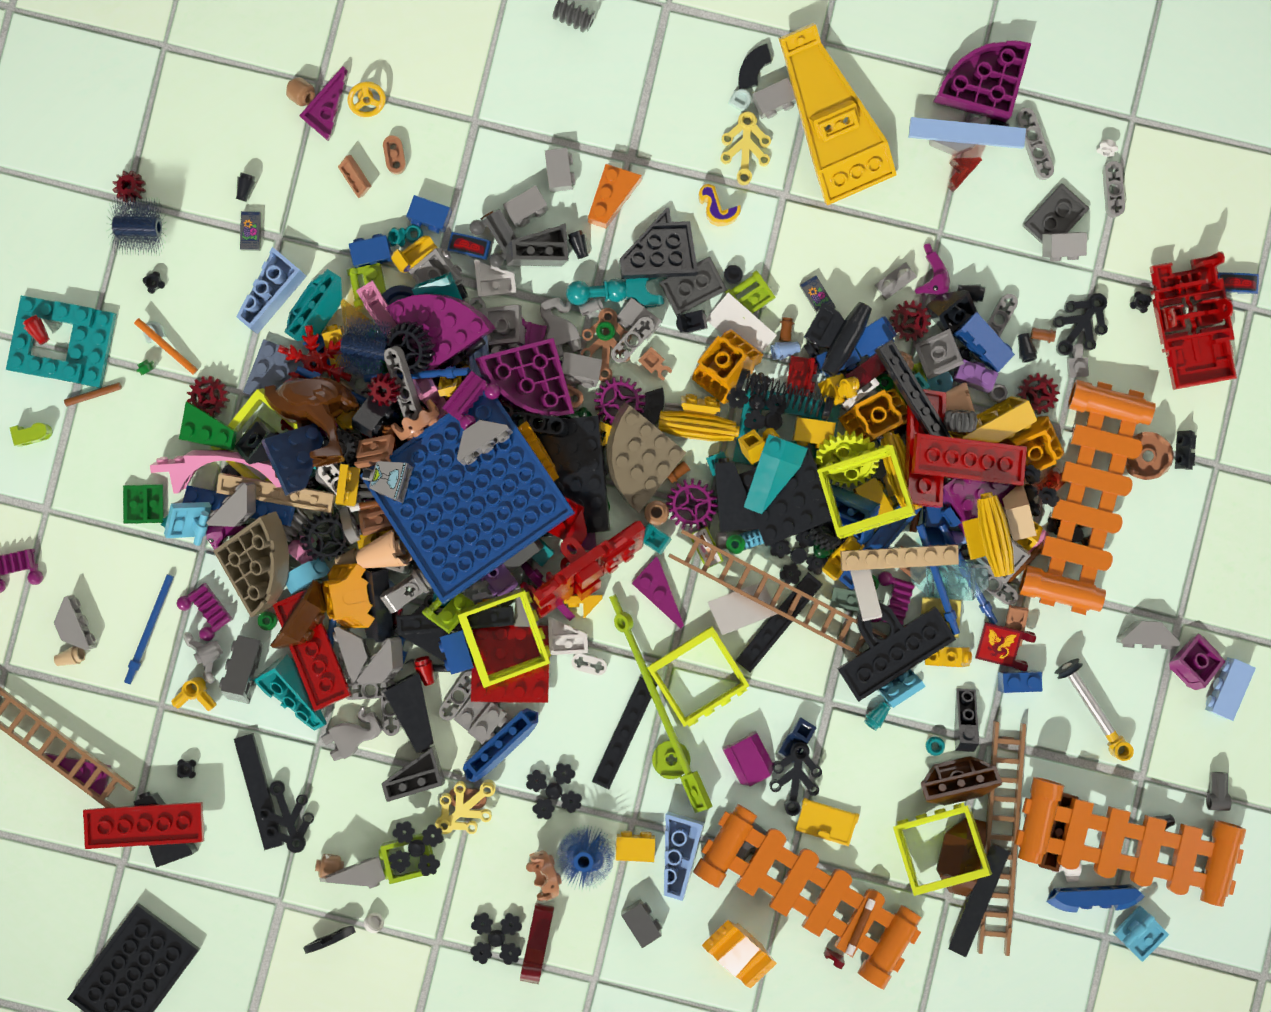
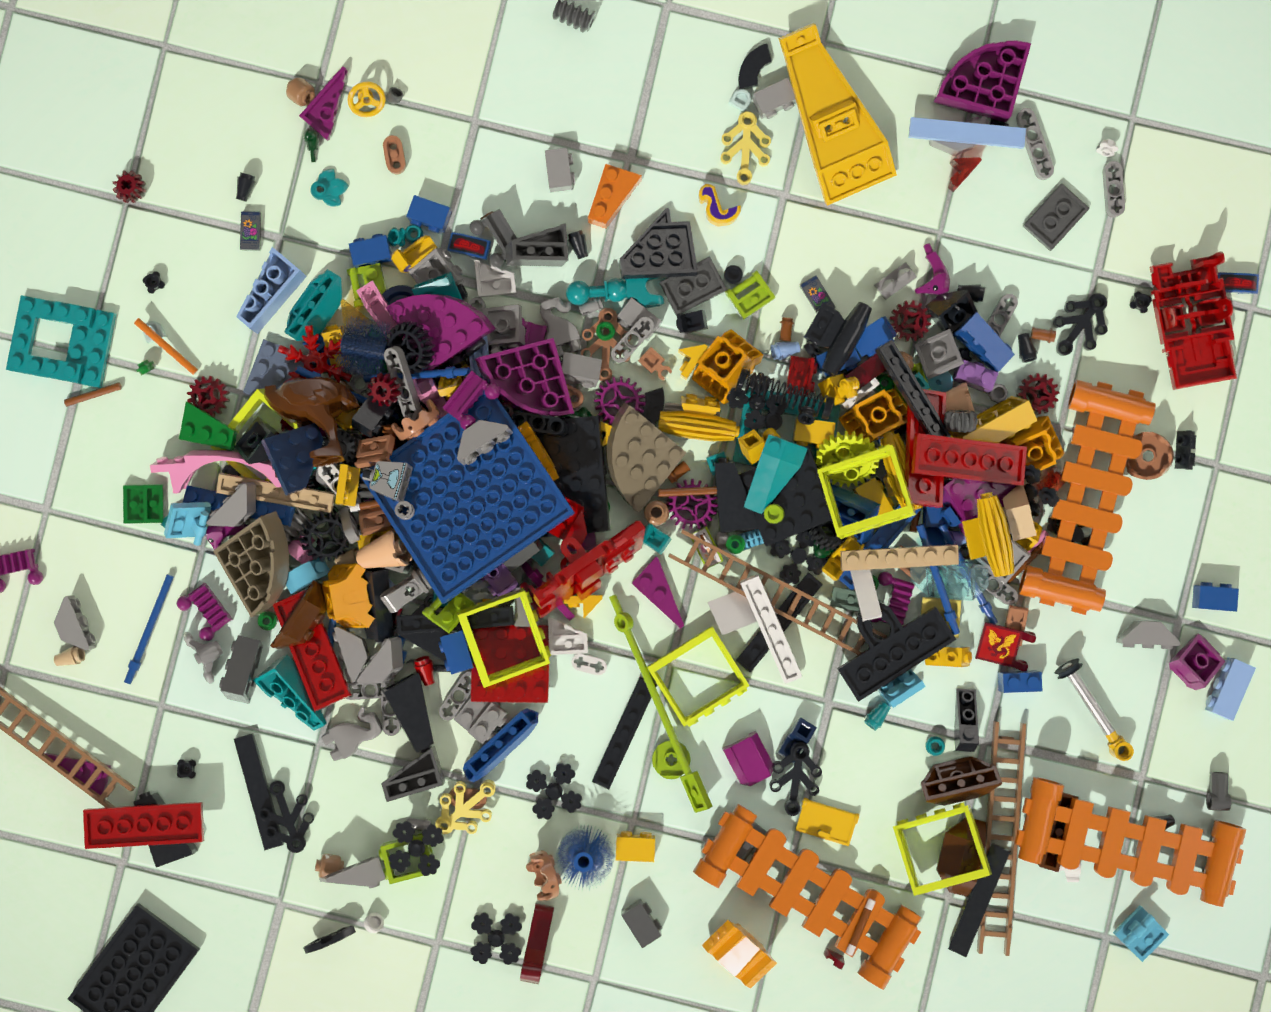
lime leg [9,422,53,447] -> none
red cone [23,315,50,345] -> none
dark blue piece [106,196,167,256] -> none
yellow axle [171,677,217,711] -> none
nougat plate [338,155,372,198] -> none
light grey brick [503,185,548,228] -> none
light blue wedge [664,811,705,901] -> none
white sticker [706,293,777,353] -> none
light grey brick [1042,232,1087,261] -> none
blue brick [1046,884,1145,913] -> none
light grey plate [1067,344,1089,378] -> none
none -> dark green piece [303,128,319,162]
none -> teal plate [310,169,349,207]
none -> dark grey hinge [387,87,404,104]
none -> light grey bush [395,501,415,520]
none -> light grey pin [407,817,432,831]
none -> dark orange bar [658,486,717,497]
none -> yellow slope [678,344,708,380]
none -> white plate [740,574,803,684]
none -> lime tile [764,504,784,524]
none -> black bush [797,406,816,425]
none -> blue brick [1192,582,1239,612]

